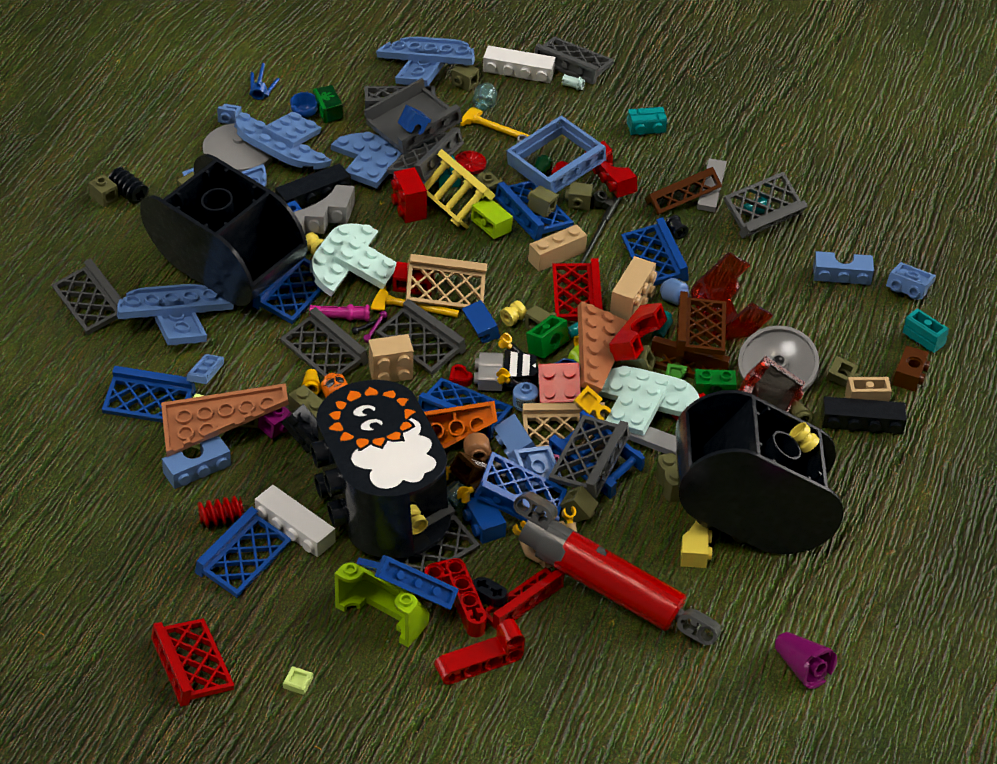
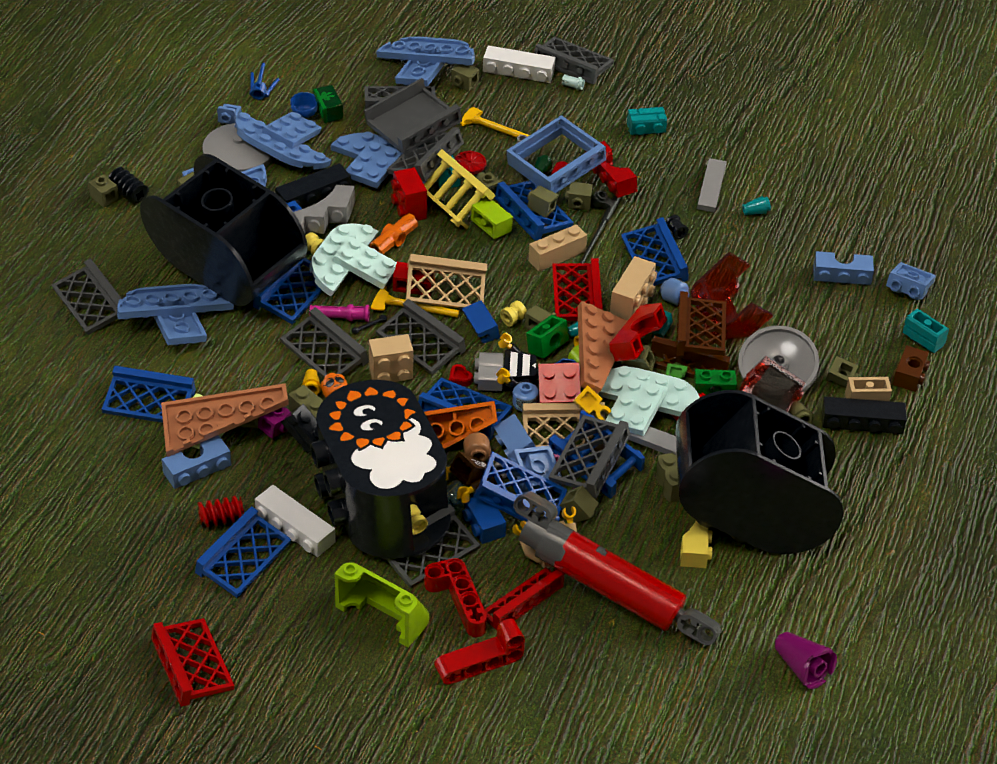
medium blue tile [187,354,224,384] -> none
yellowish green tile [283,666,313,695] -> none
blue fence [356,555,459,610] -> none
magenta hinge [363,311,387,343] -> none
blue hinge [398,105,431,135] -> none
black beam [472,577,508,607] -> none
clear light blue head [473,83,498,110] -> none
reddish brown fence [644,167,722,215] -> none
dark grey fence [723,171,808,239] -> none
light yellow wheel [789,422,819,453] -> none
none -> orange piece [369,213,418,254]

